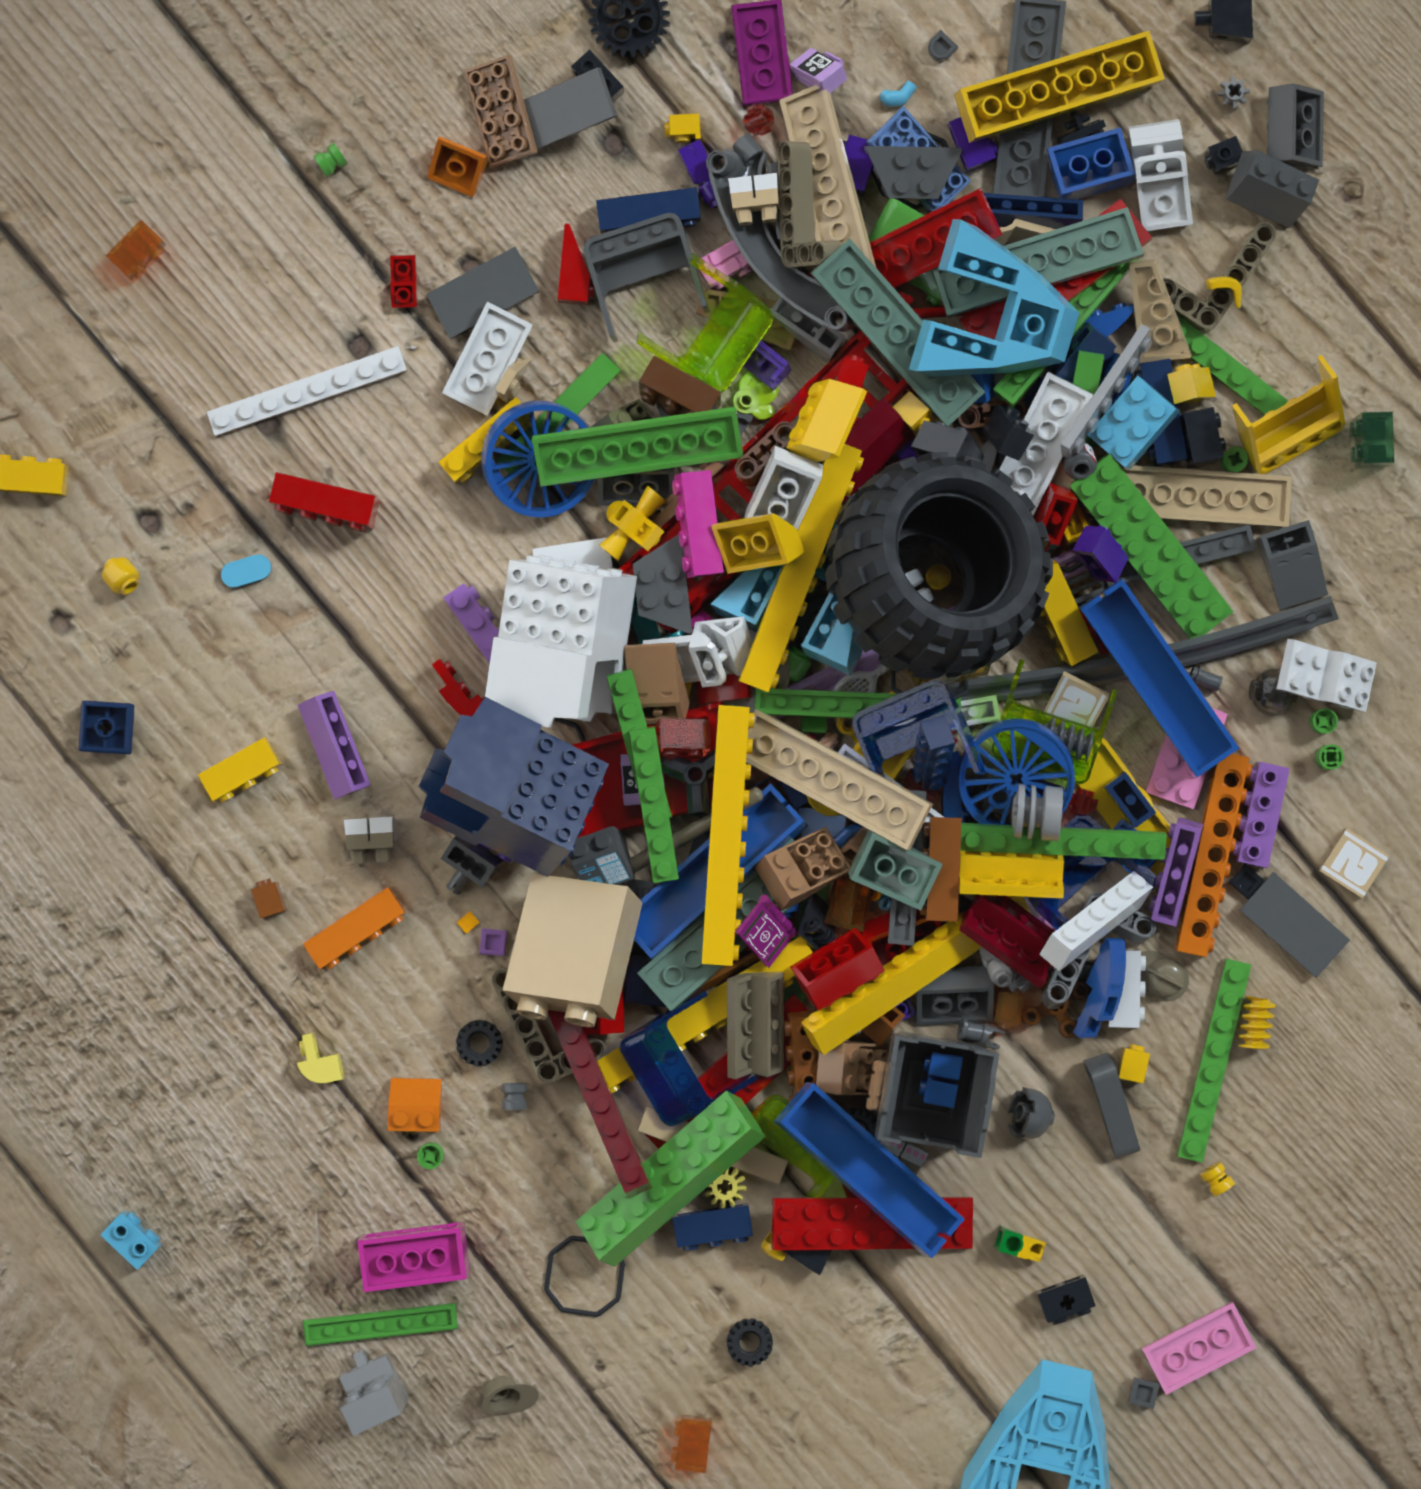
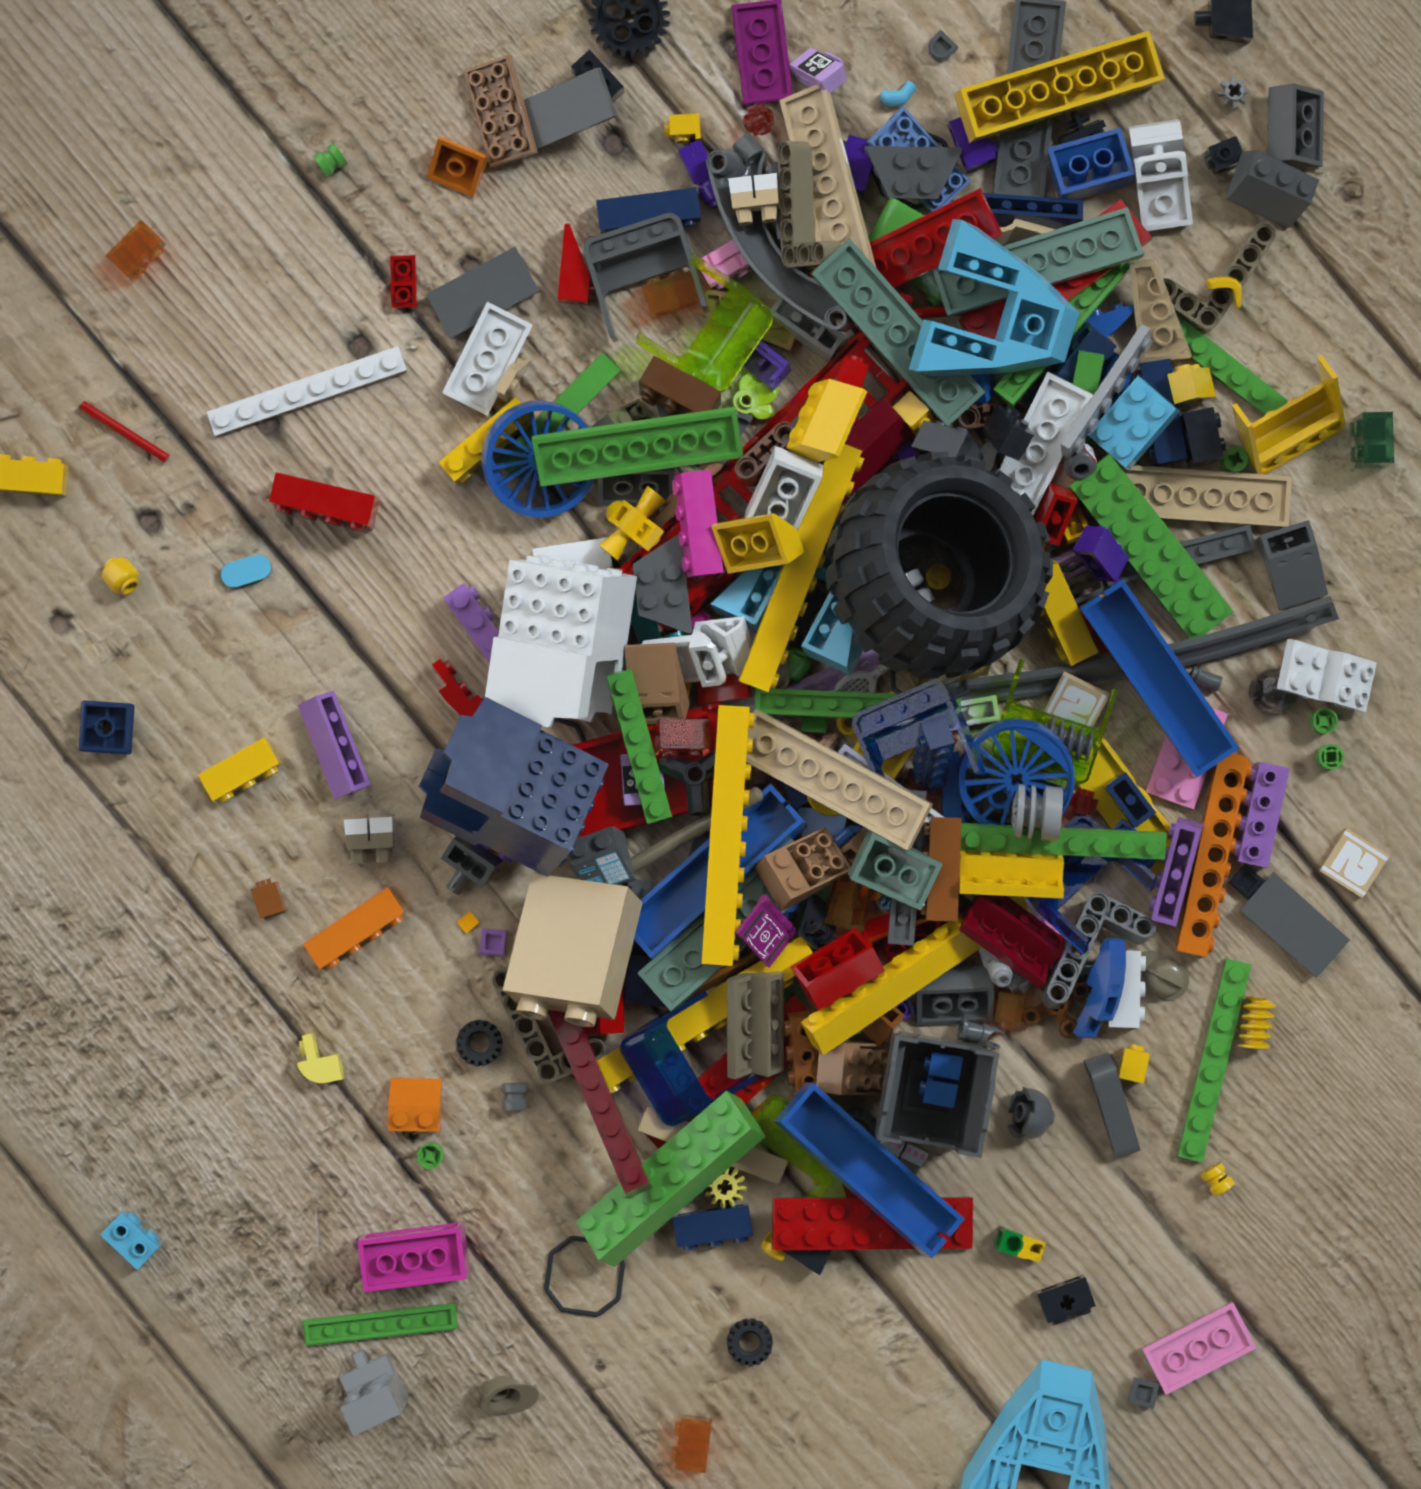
bright green plate [629,726,679,883] -> none
light nougat axle [866,1060,887,1111] -> none
white brick [1039,871,1153,971] -> none
none -> red bar [79,401,170,463]
none -> clear orange brick [641,269,699,319]

